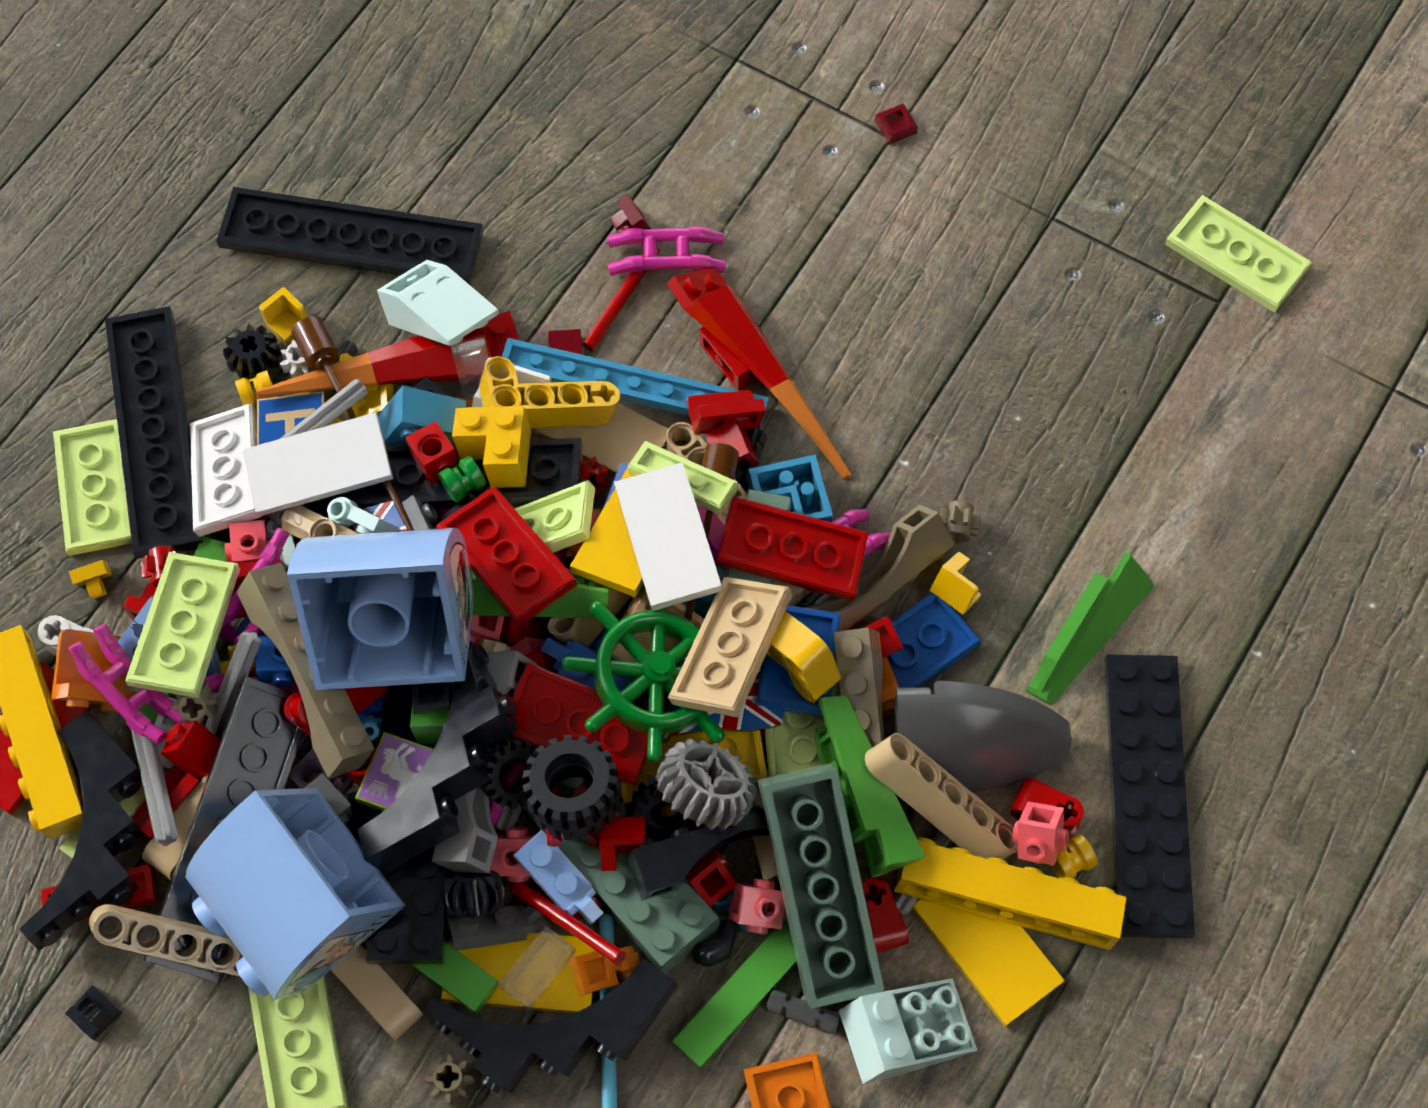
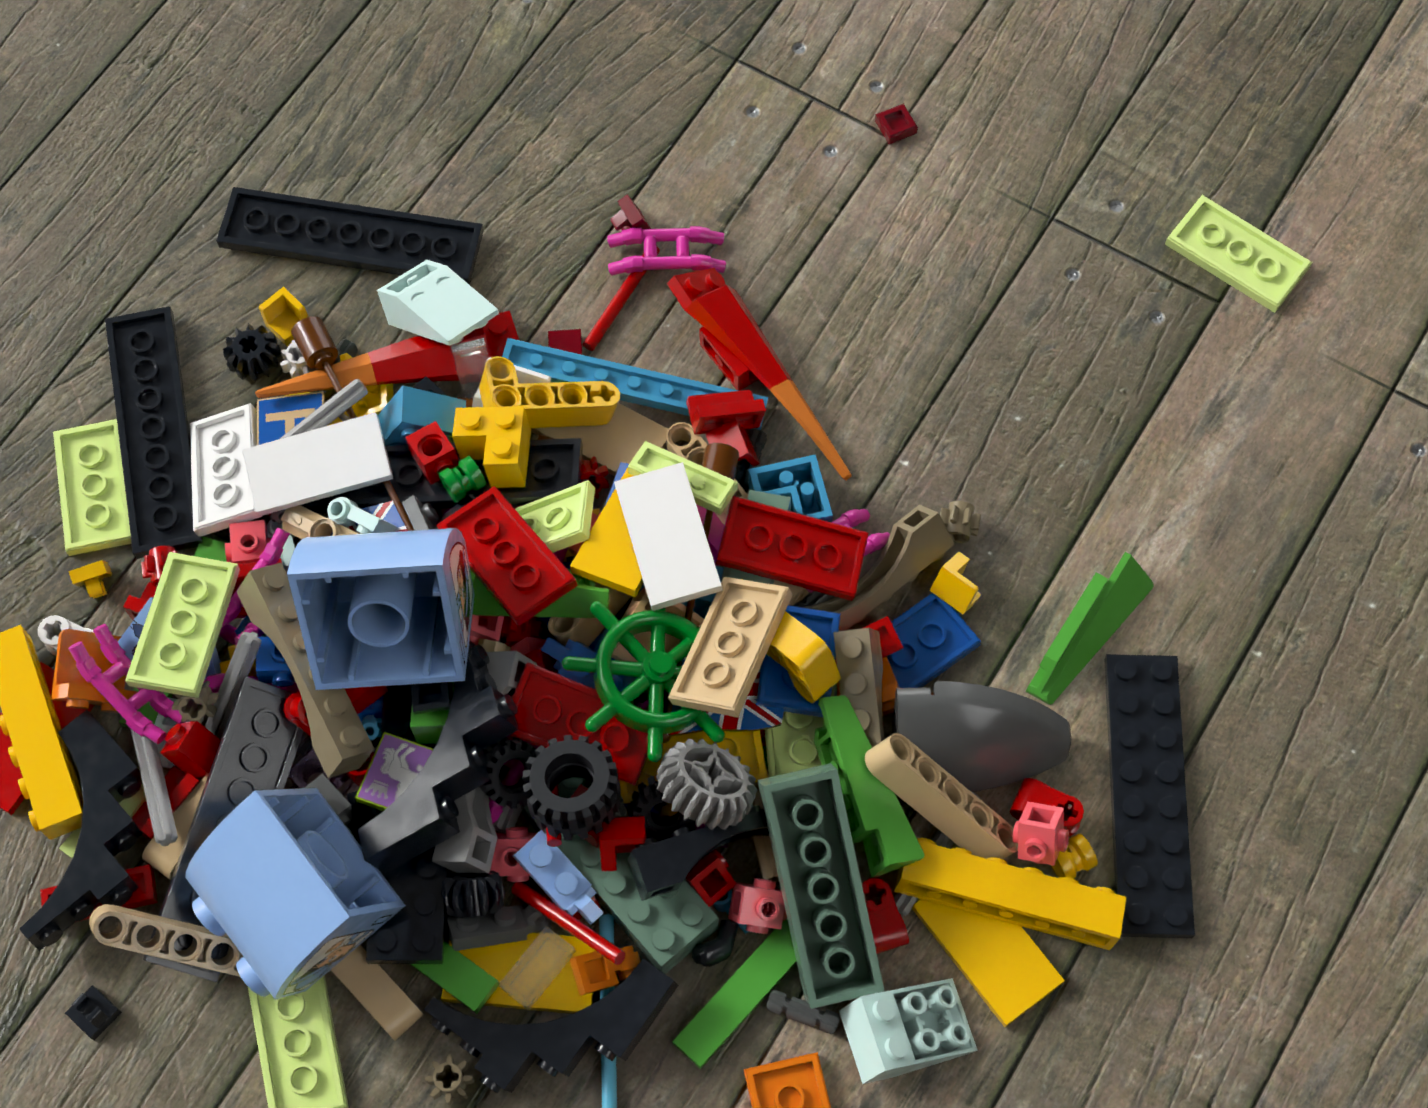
yellow wheel [235,370,277,409] -> none

